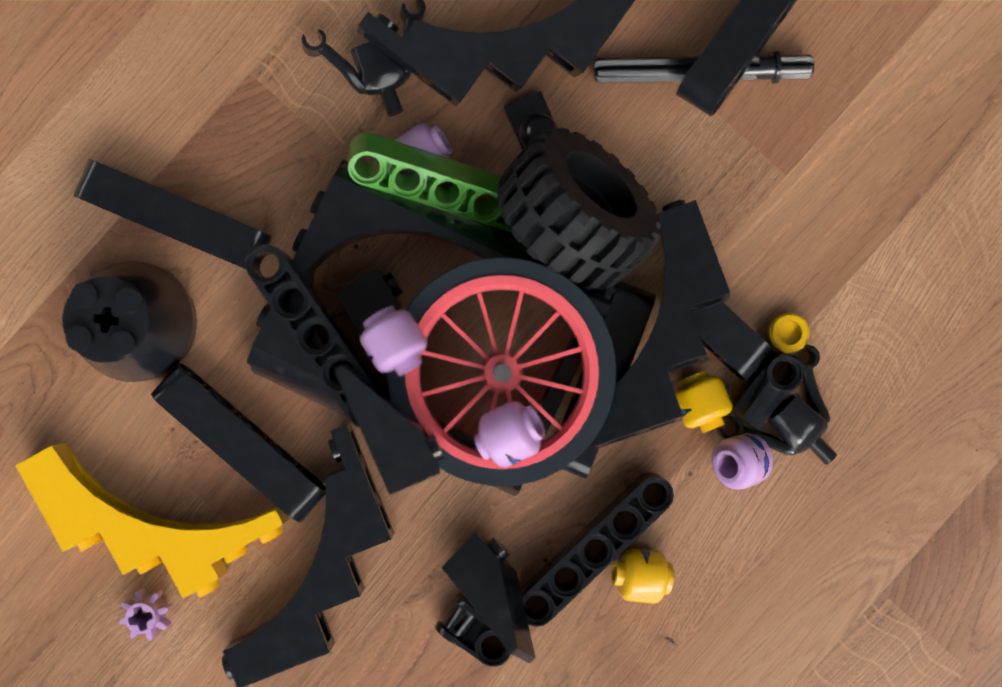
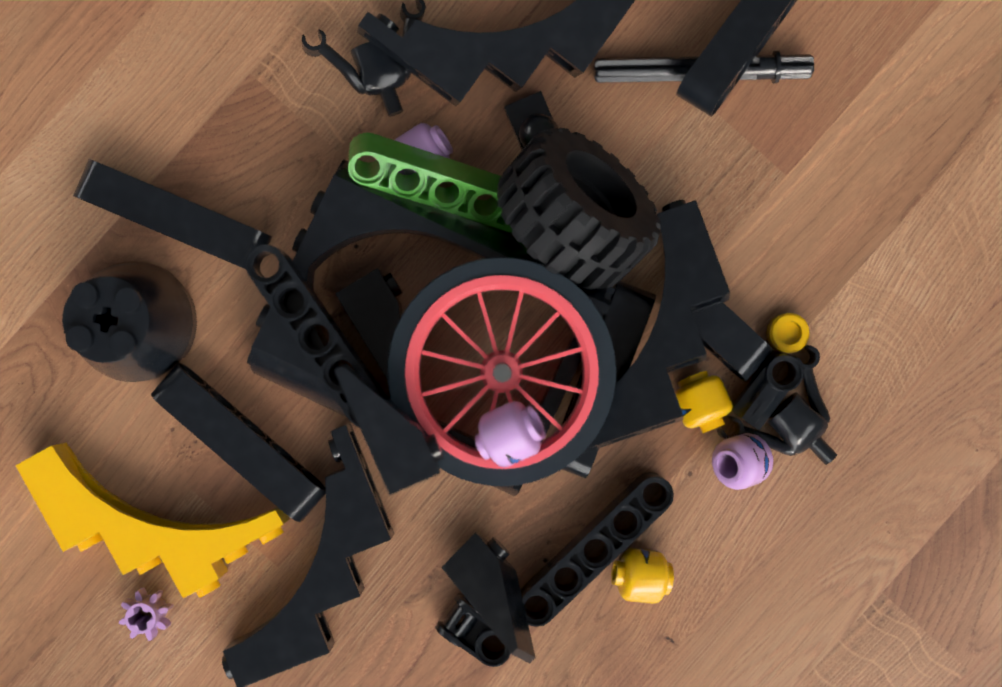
lavender head [360,306,427,376] -> none

